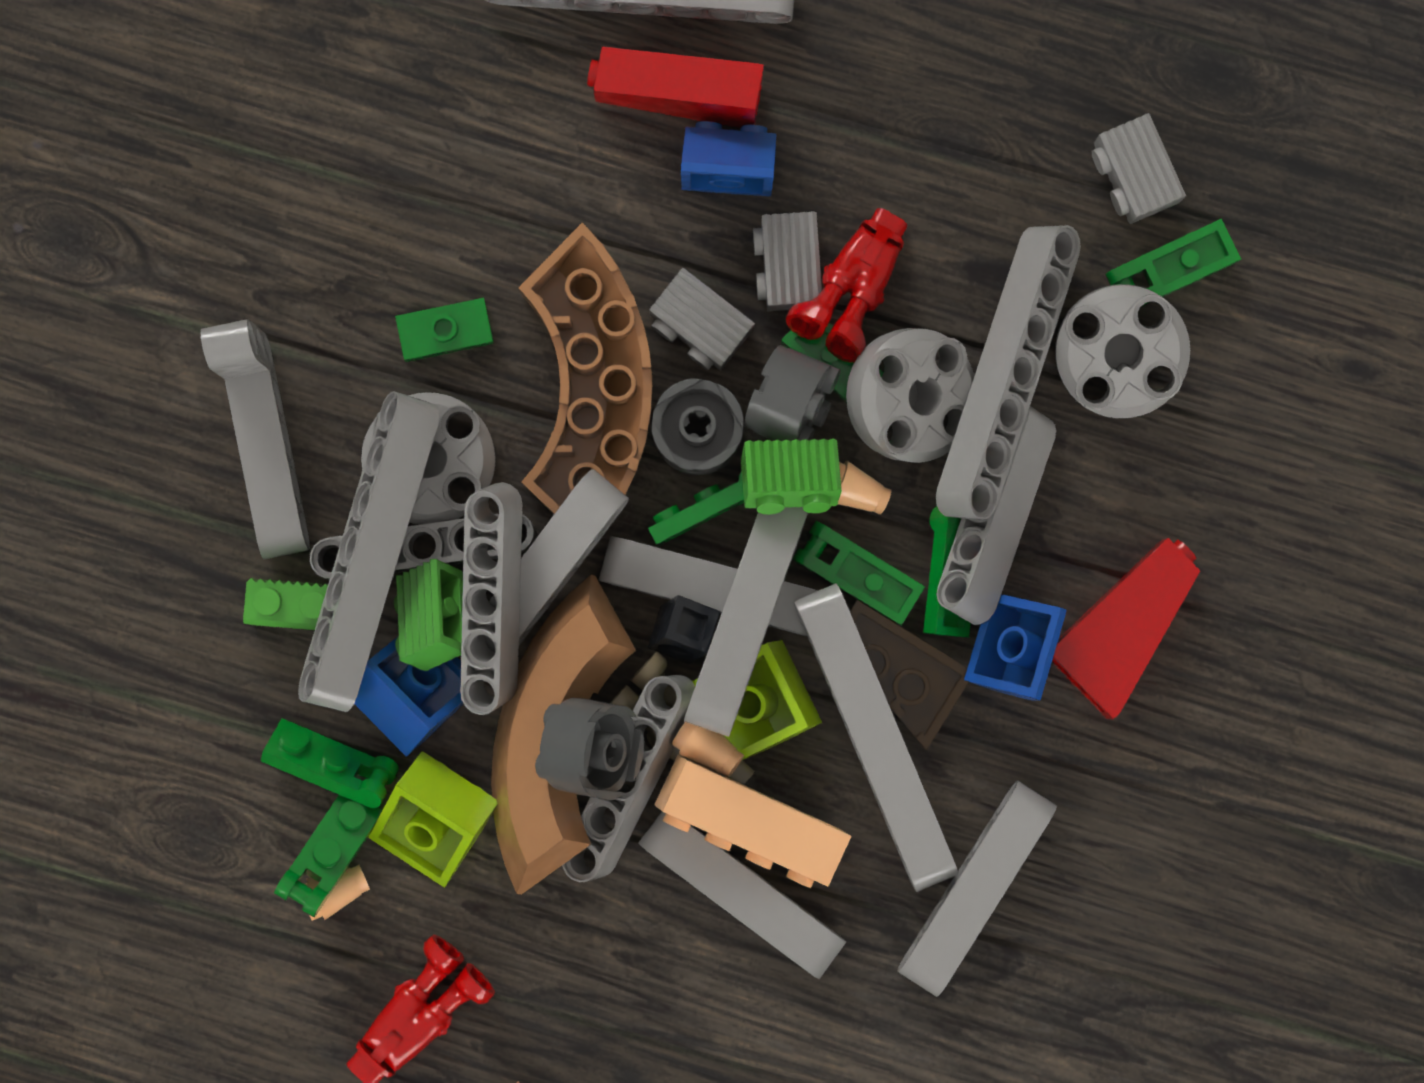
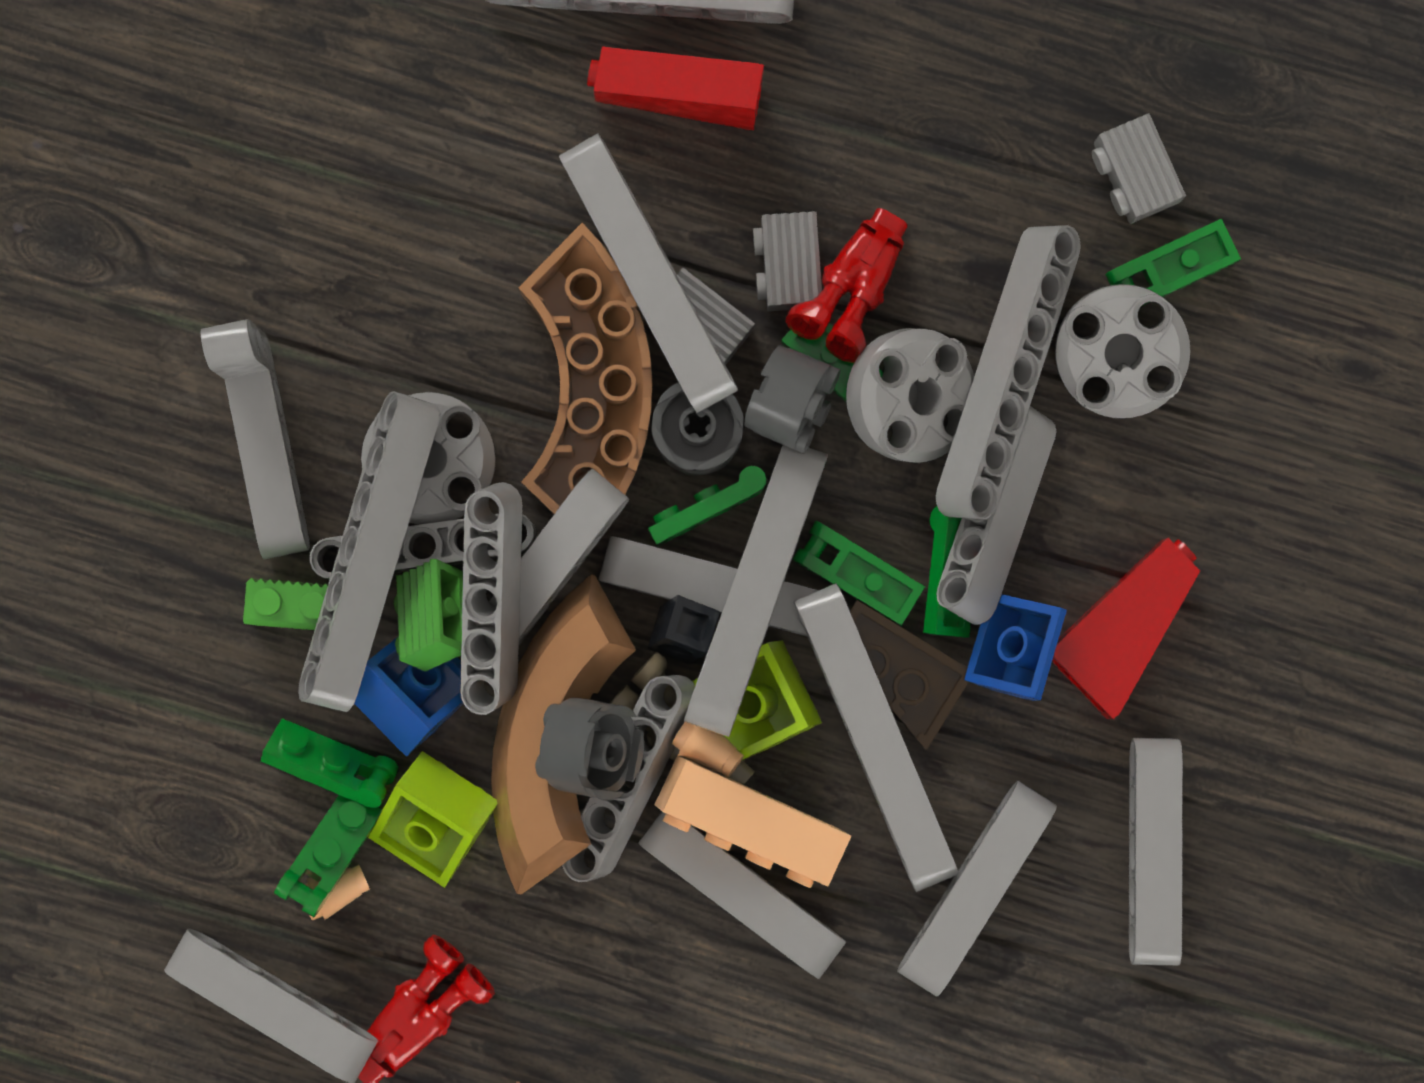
green plate [395,298,494,362] -> none
blue slope [681,121,776,197] -> none
bright green brick [741,438,842,515] -> none
light nougat cone [838,461,891,515] -> none
none -> light grey beam [164,929,378,1083]
none -> light grey beam [559,133,738,413]
none -> light grey beam [1129,738,1183,966]

